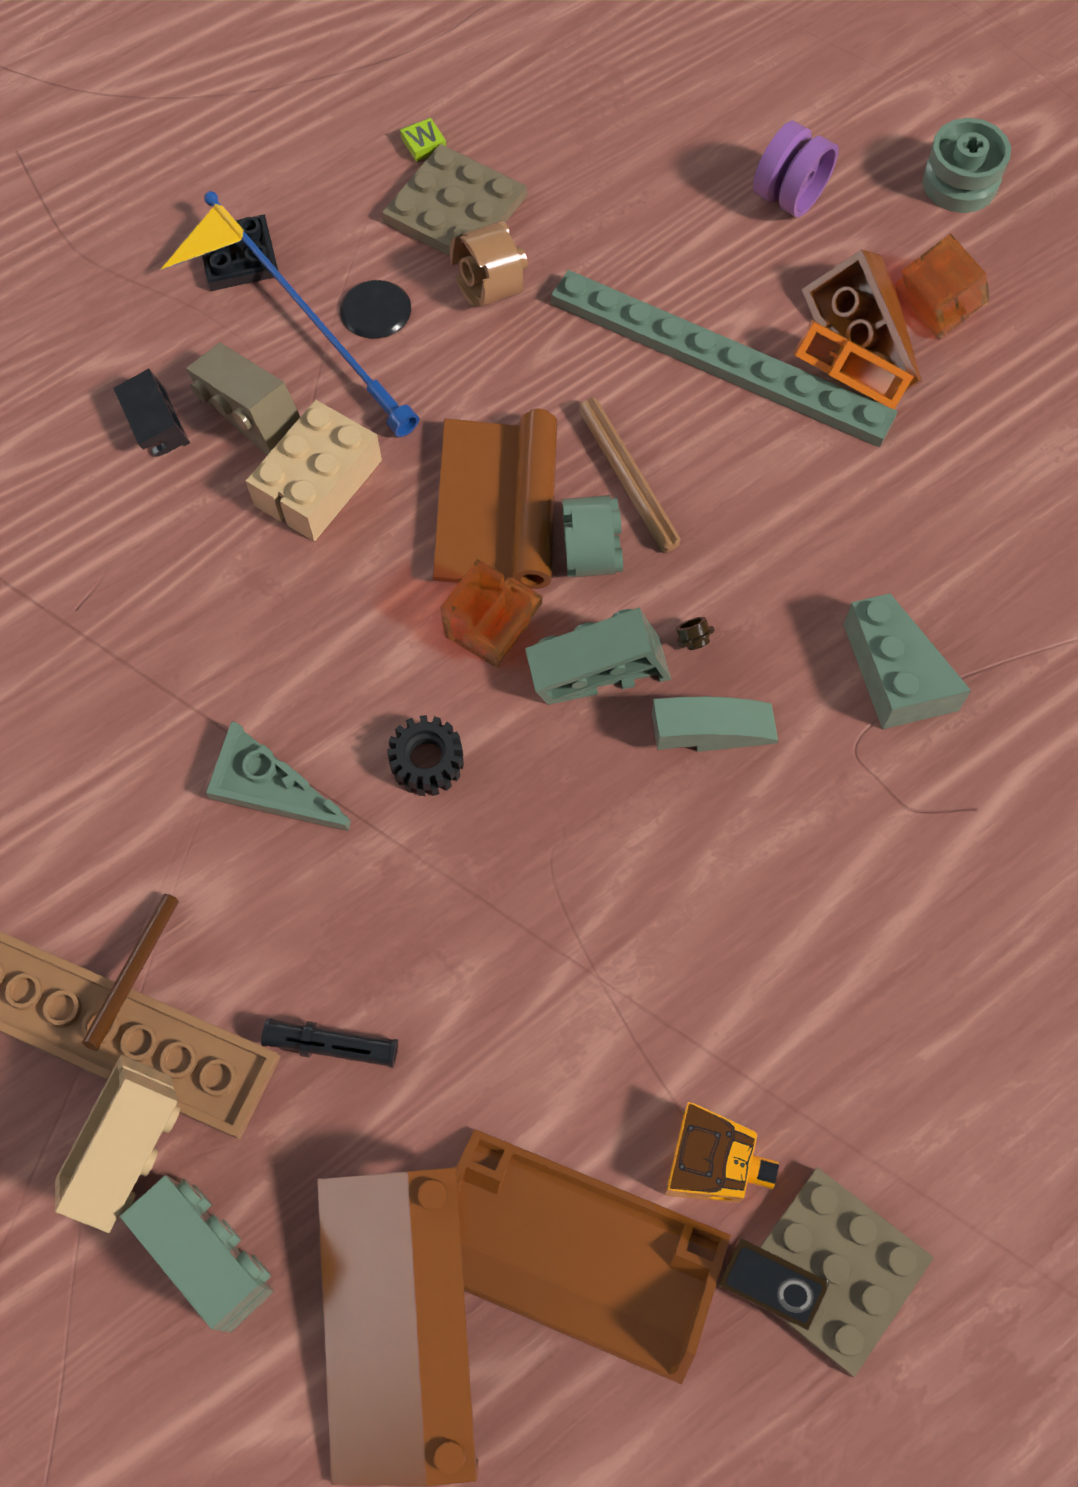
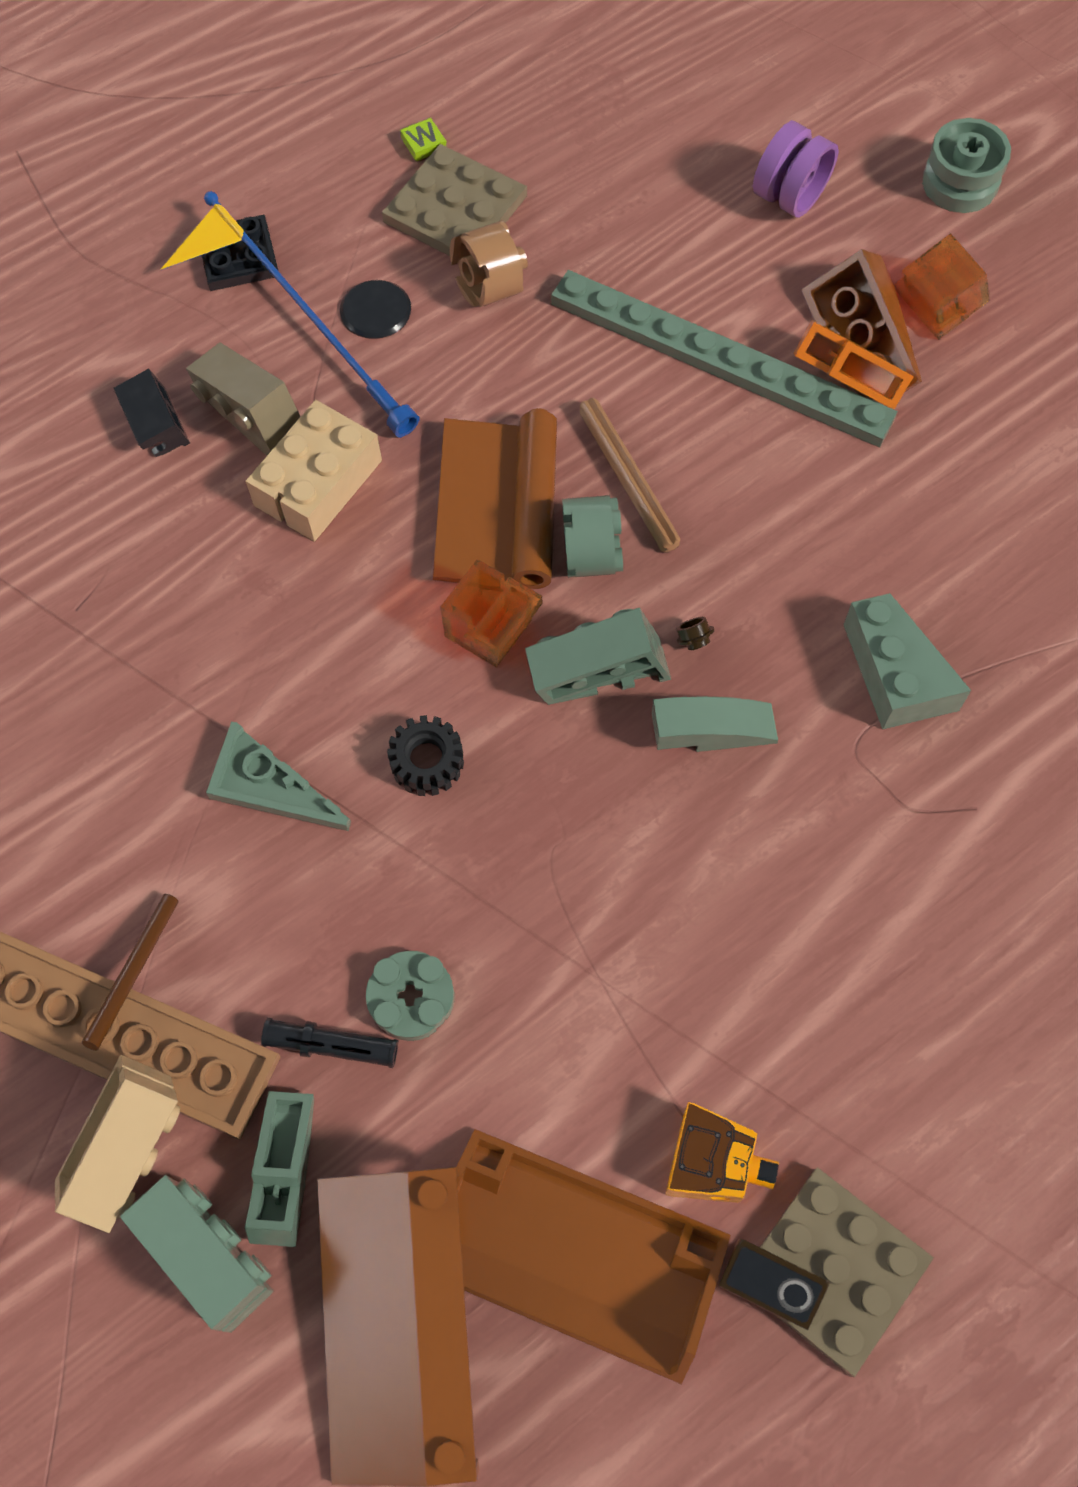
none -> sand green slope [245,1091,314,1247]
none -> sand green plate [366,951,455,1041]

